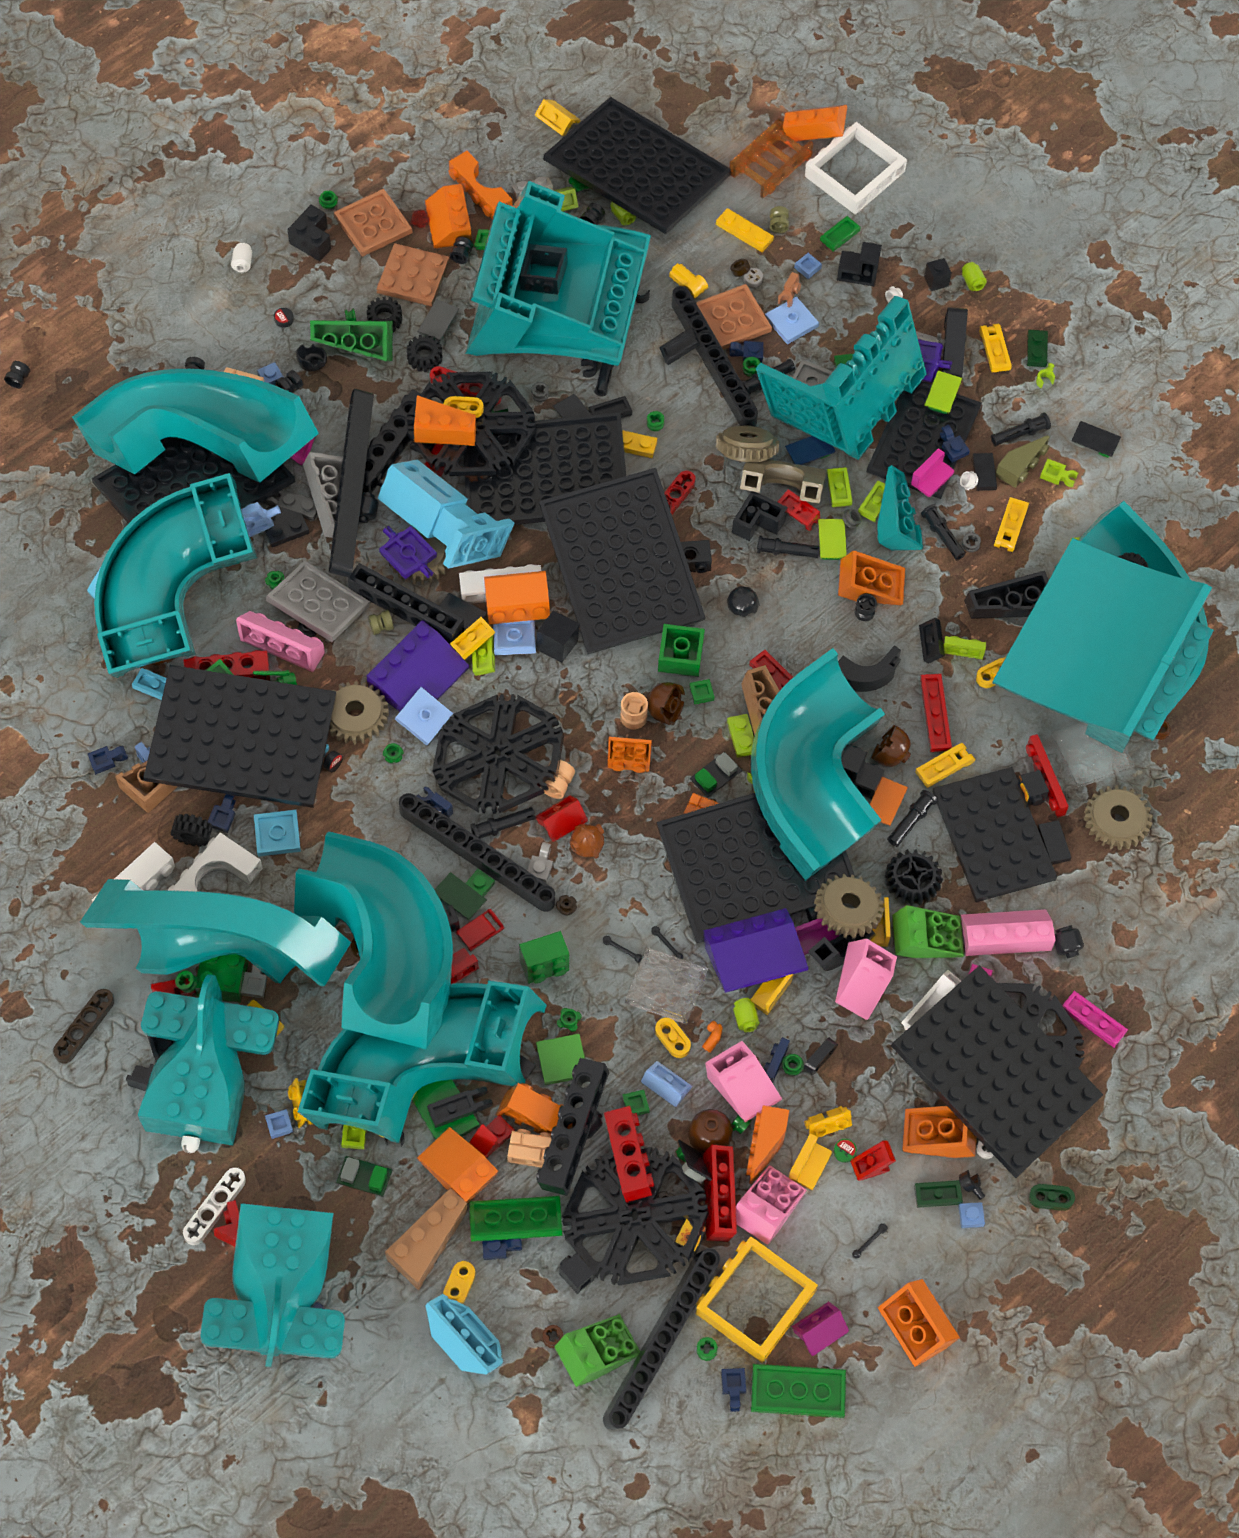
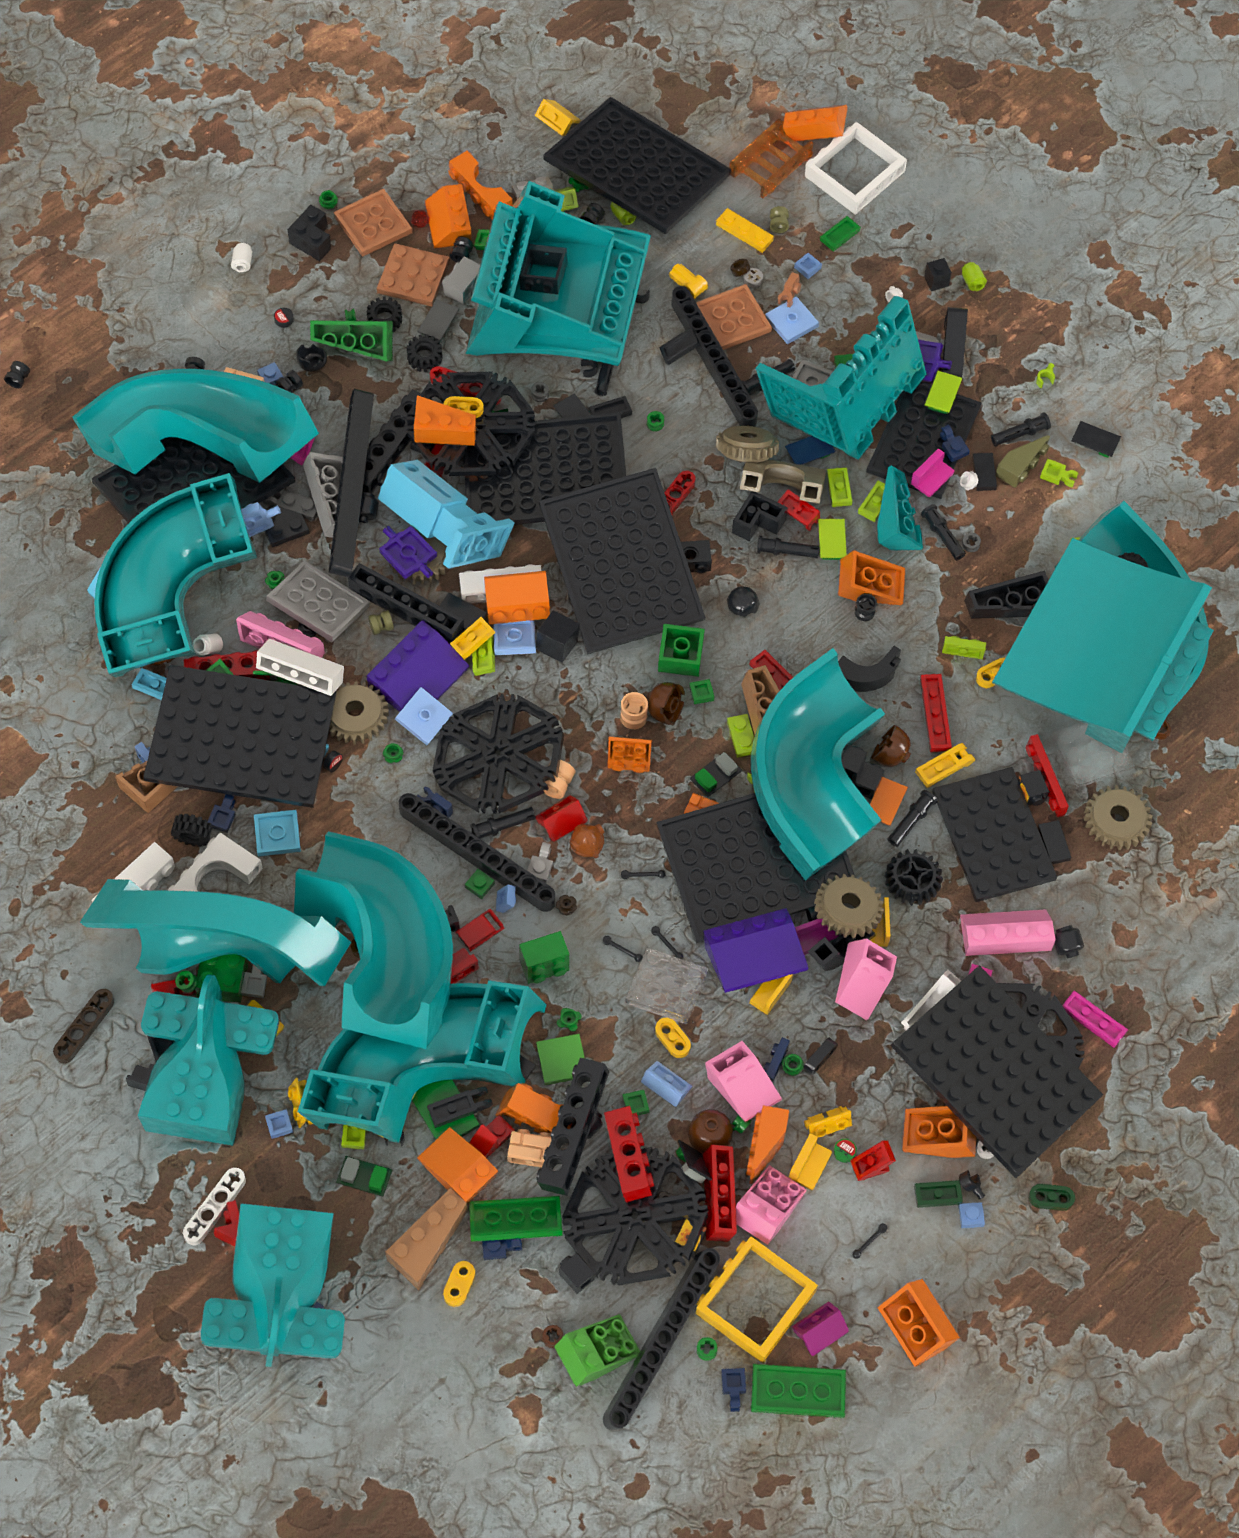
dark blue plate [87,746,128,775] -> none
white hinge [181,1136,200,1153] -> none
medium azure wedge [426,1294,503,1374] -> none
dark green piece [434,872,487,920] -> none
yellow plate [622,430,658,459] -> none
orange arm [702,1021,723,1053] -> none
dark blue plate [729,341,763,363] -> none
lime brick [733,998,760,1032] -> none
green bush [743,357,760,377] -> none
black brick [837,242,882,287] -> none
dark grey plate [842,509,861,529] -> none
bright green slope [892,905,964,958] -> none
black plate [919,618,945,664] -> none
yellow plate [979,324,1012,373] -> none
yellow plate [994,497,1029,552] -> none
dark green plate [1027,329,1048,367] -> none
none -> white brick [193,633,223,656]
none -> white brick [256,639,344,696]
none -> light grey brick [442,256,480,304]
none -> medium blue plate [496,884,516,913]
none -> black hinge [621,870,666,879]

